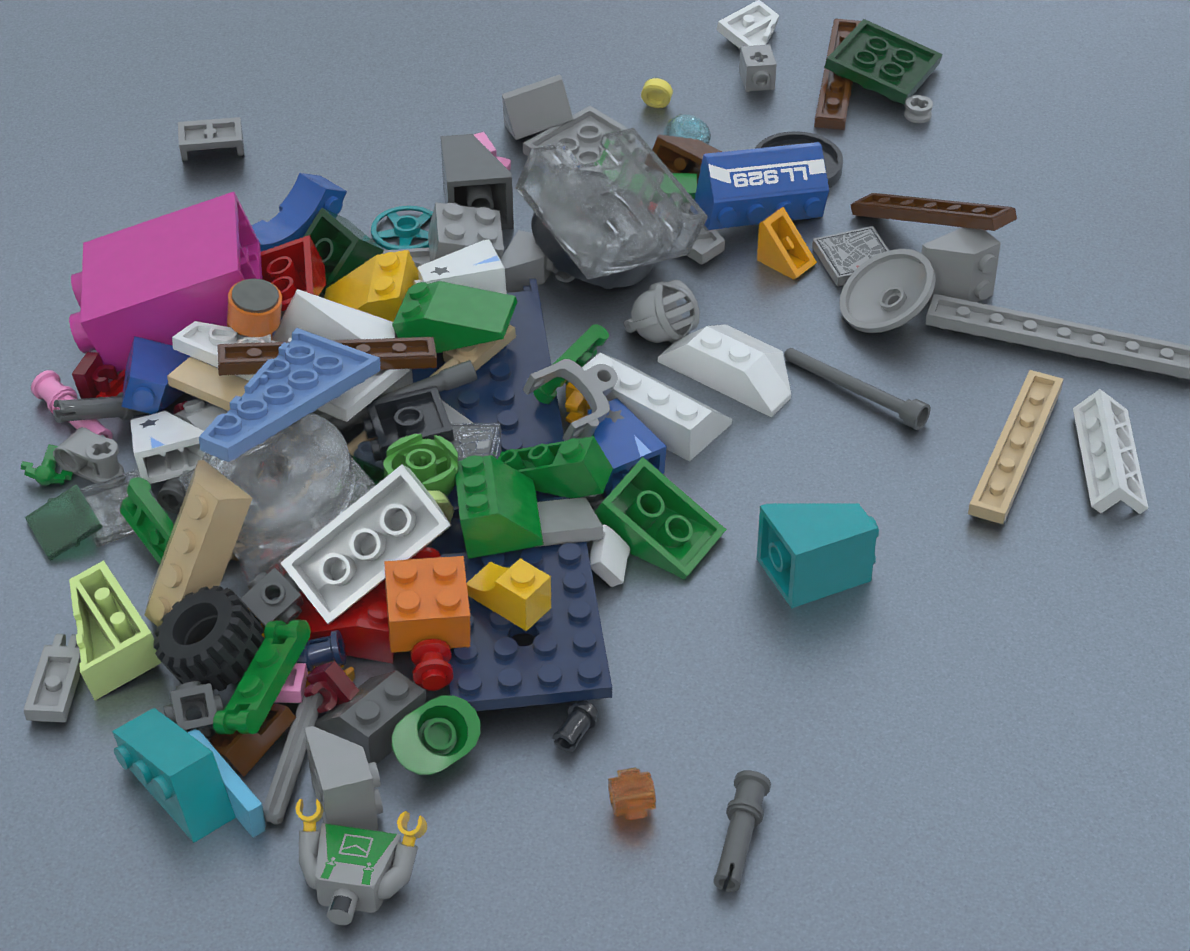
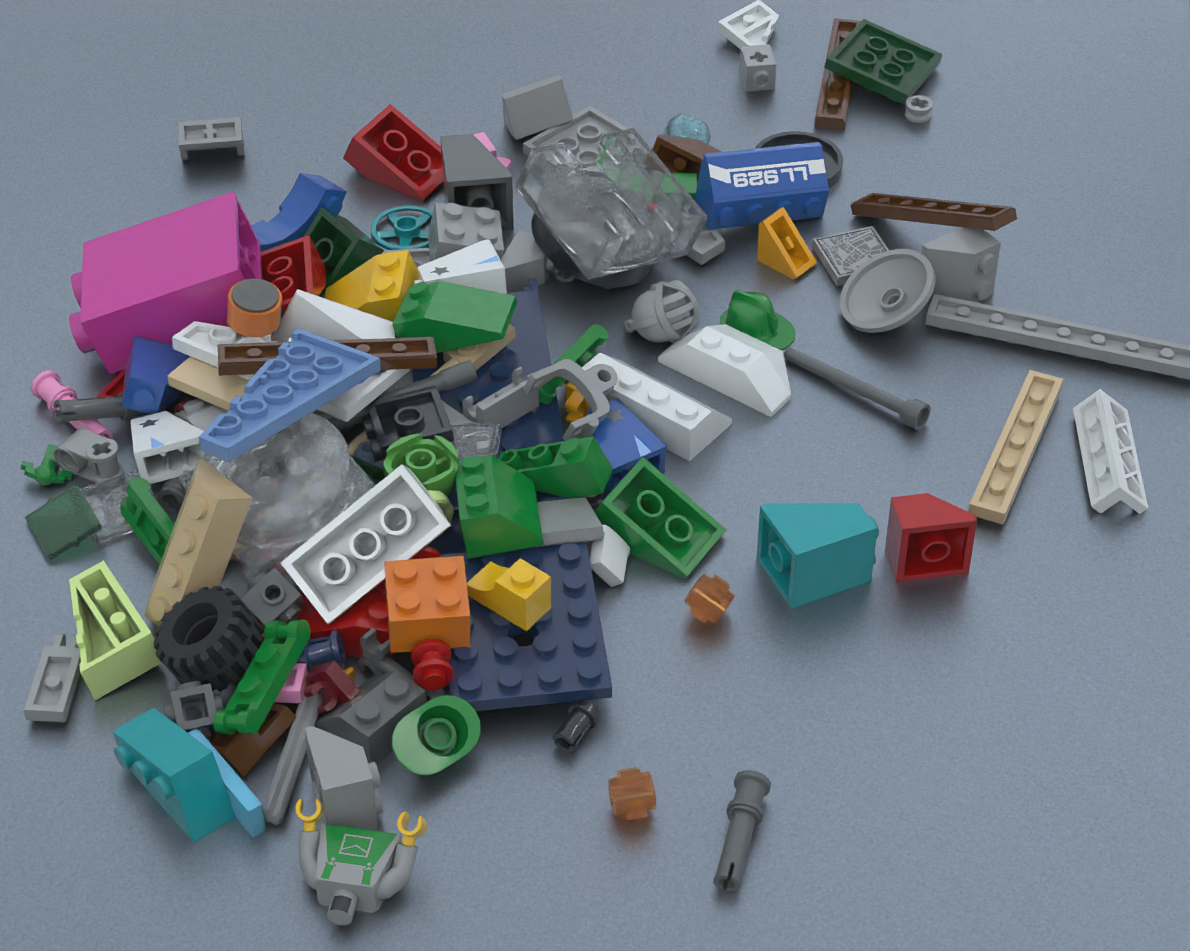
dark red tile [72,352,118,399] -> none
light yellow tile [641,78,673,108] -> none
none -> red slope [343,104,443,202]
none -> dark grey bar [357,628,447,703]
none -> light grey hinge [462,366,539,436]
none -> clear orange gear [684,574,735,624]
none -> green piece [720,290,795,350]
none -> red slope [885,493,977,582]

